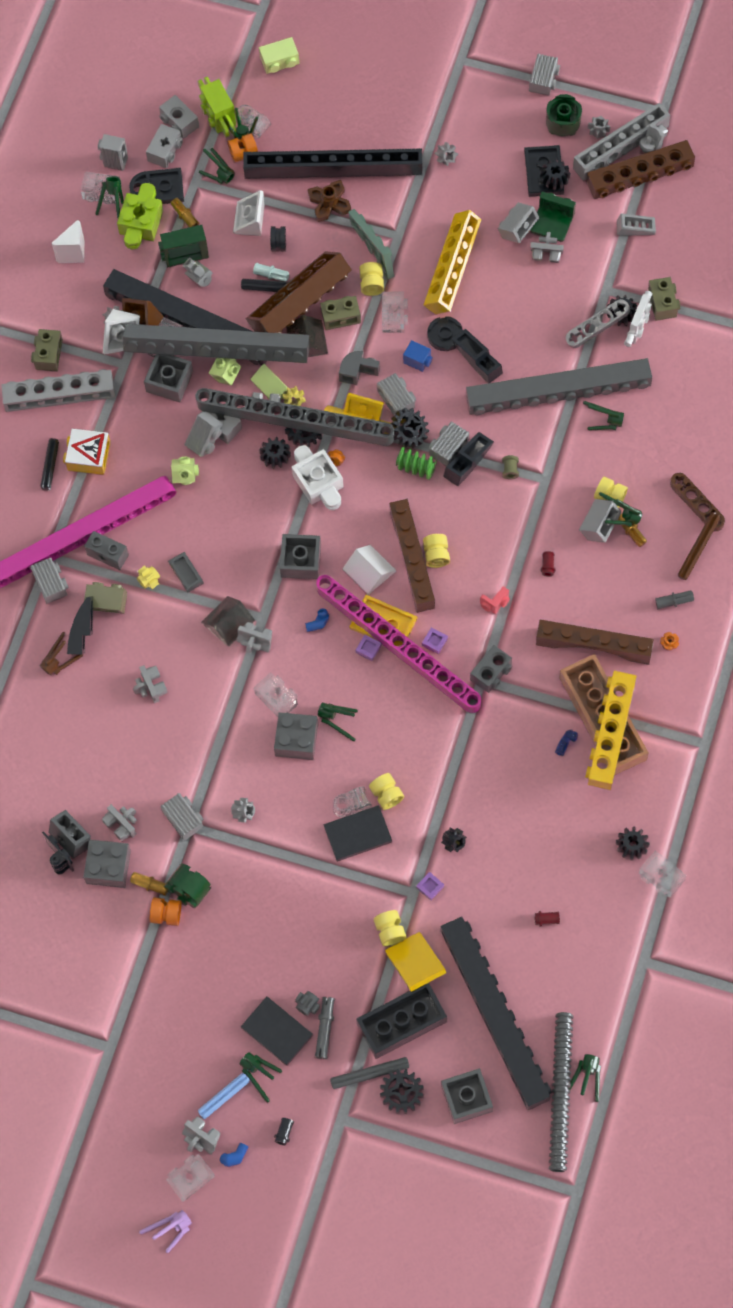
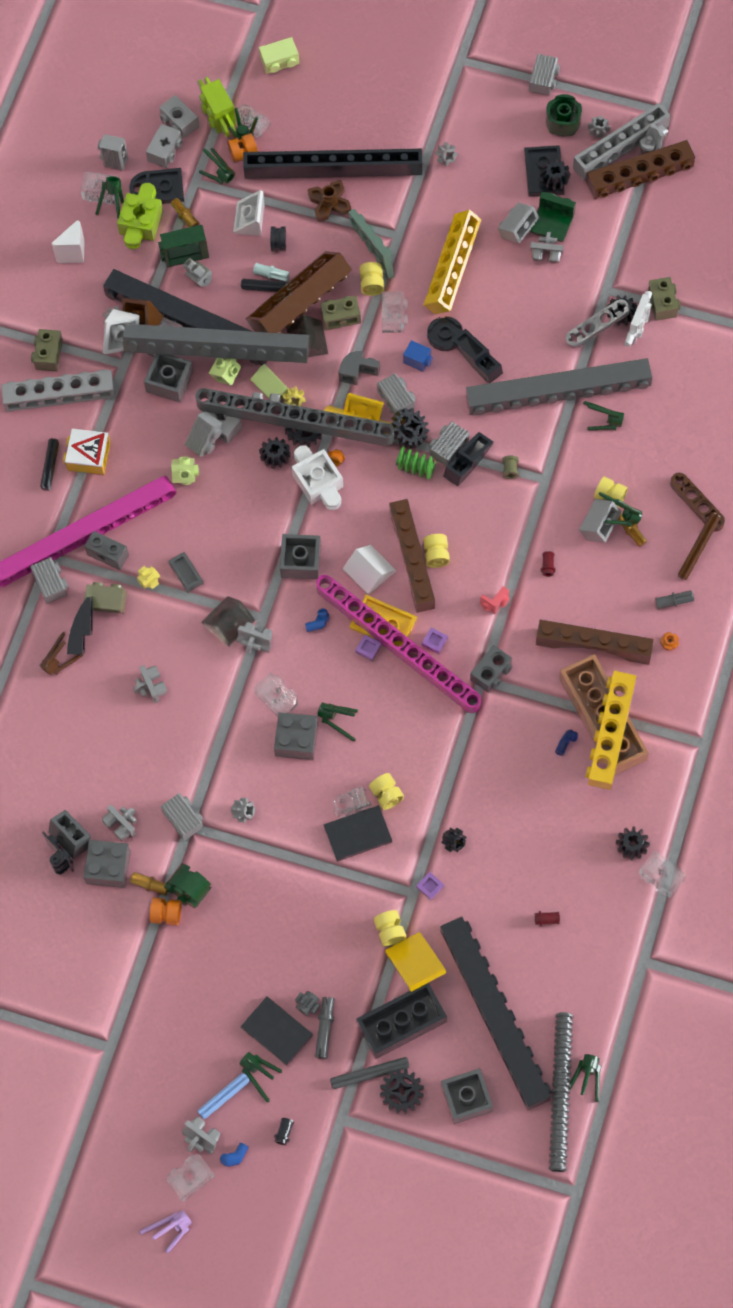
light grey slope [617,213,656,236] -> none

